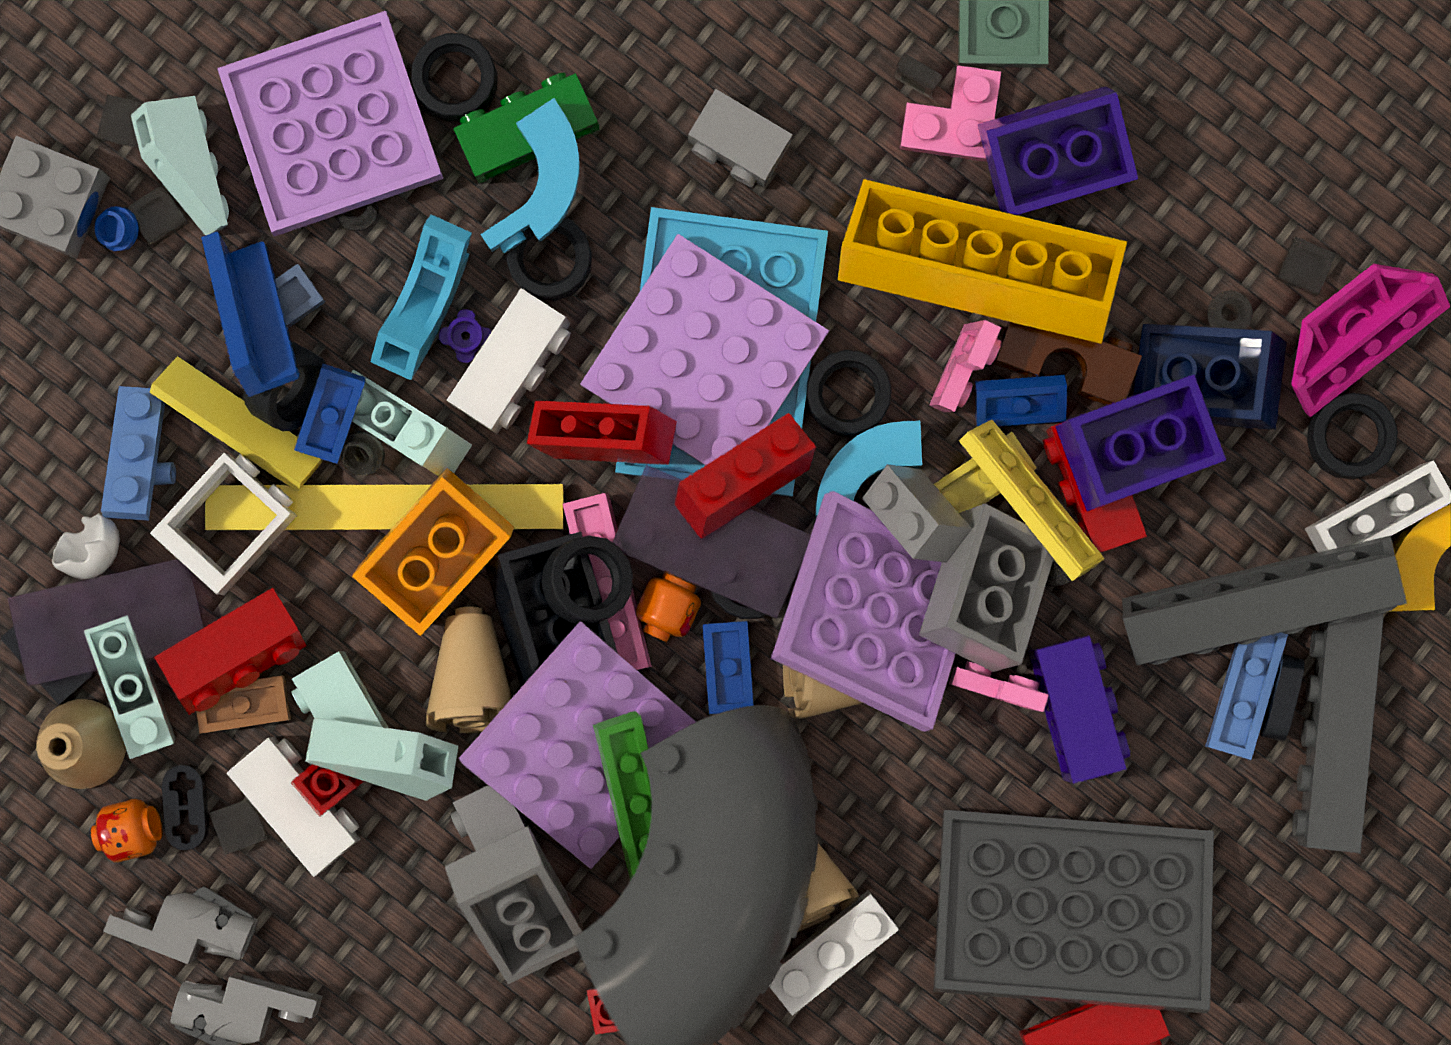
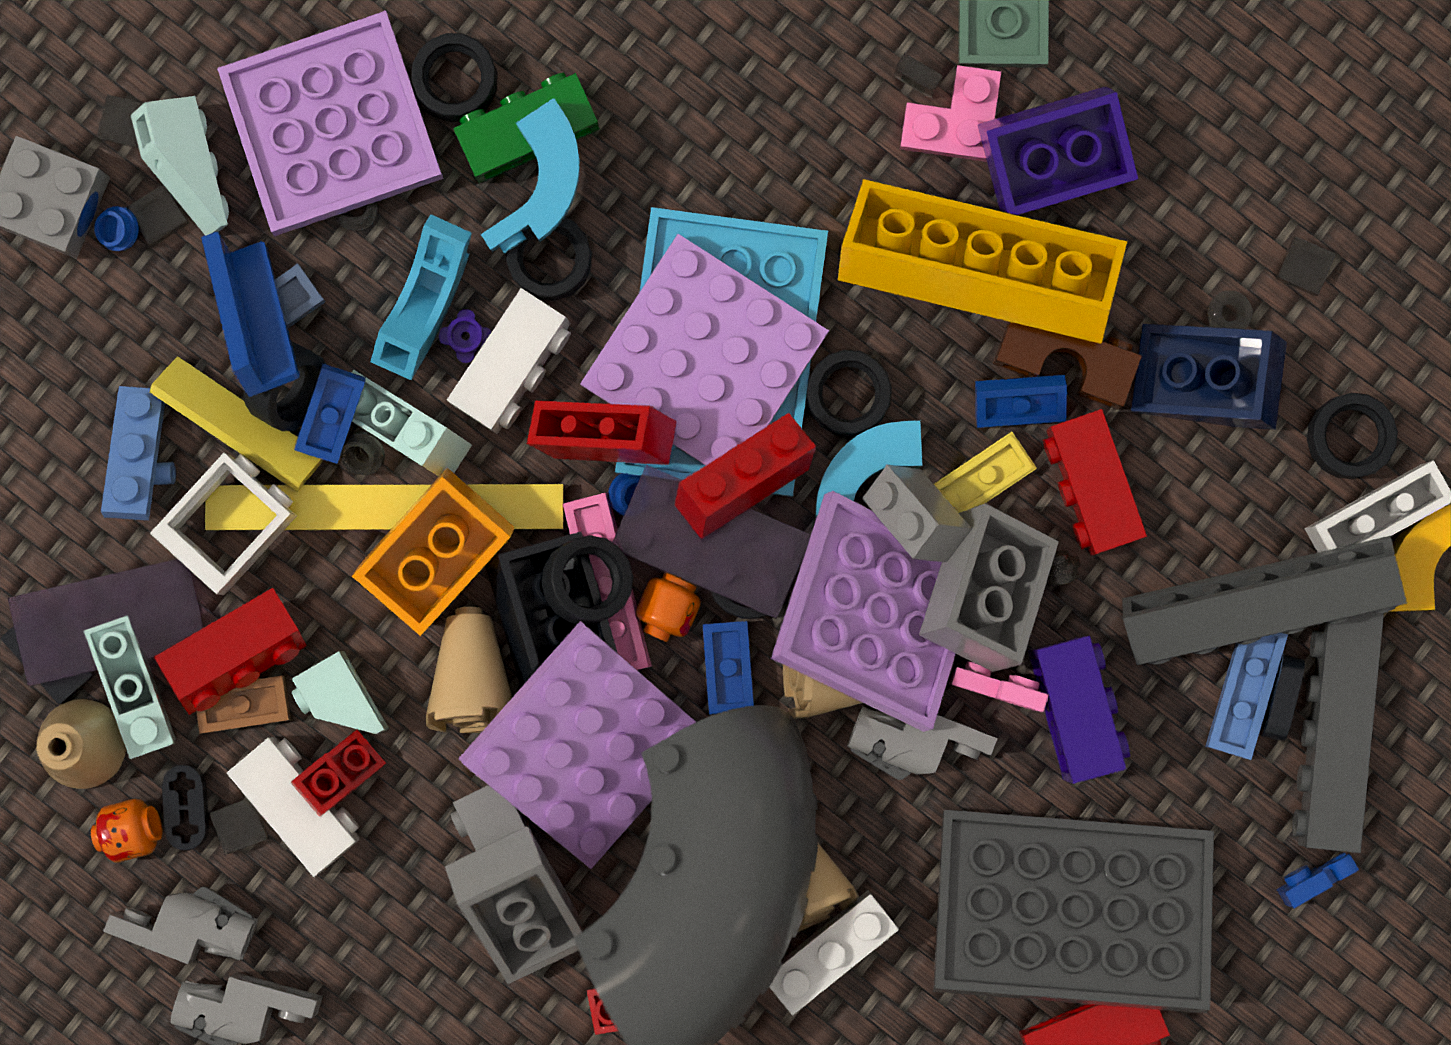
white hair [52,513,120,580] -> none
light aqua slope [306,718,458,801] -> none
bright green plate [593,711,652,881] -> none
light grey brick [688,89,793,187] -> none
bright pink plate [929,320,1001,413] -> none
light yellow tile [959,419,1104,581] -> none
dark purple brick [1055,374,1226,511] -> none
dark pink wedge [1291,264,1451,417] -> none
none -> blue plate [608,473,652,517]
none -> light grey plate [847,706,998,780]
none -> blue plate [1277,852,1359,908]

